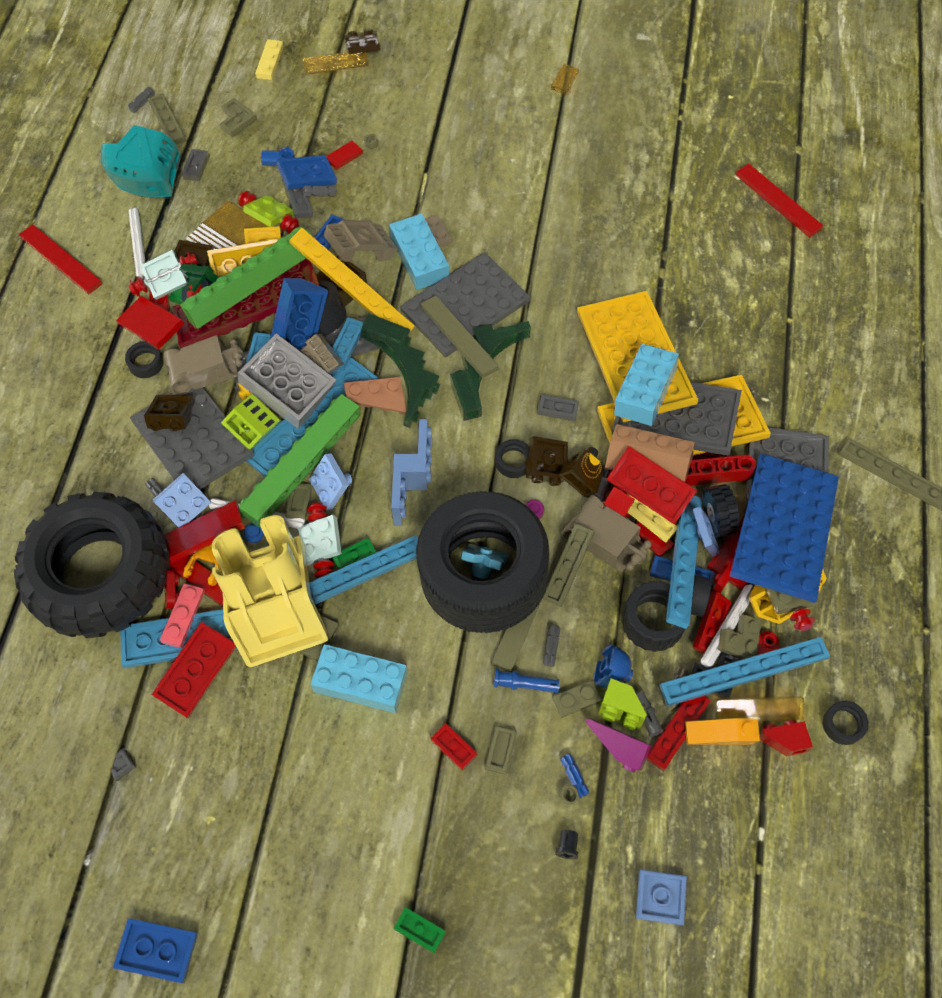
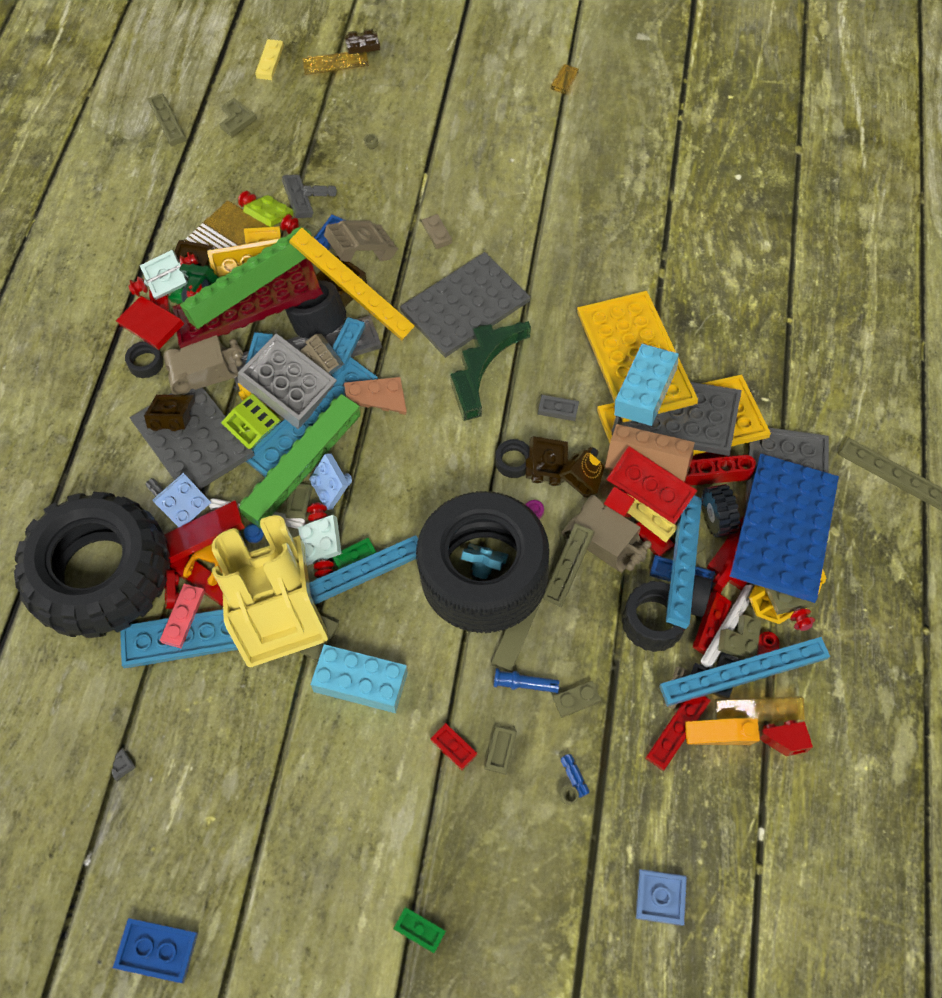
red tile [19,224,102,295] -> none
teal piece [100,125,181,199] -> none
dark grey axle [128,87,155,113] -> none
white axle [129,208,145,279] -> none
red tile [151,622,236,718] -> none
flat silver plate [182,149,209,181] -> none
blue piece [261,147,295,166] -> none
blue slope [270,278,328,351] -> none
blue plate [276,155,337,189] -> none
red tile [326,140,363,170] -> none
clear green arch [361,313,441,428] -> none
medium azure brick [389,213,449,290] -> none
medium blue bracket [392,419,432,526] -> none
olive tile [421,296,499,378] -> none
dark grey axle [543,625,561,667] -> none
black bush [555,830,578,859] -> none
magenta slope [586,718,652,773] -> none
dark grey axle [593,464,612,501] -> none
blue cylinder [593,644,633,689] -> none
lime slope [598,679,647,730] -> none
dark grey pin [636,691,663,737] -> none
medium blue plate [693,507,720,556] -> none
red tile [736,163,824,238] -> none
black tyre [822,700,869,745] -> none

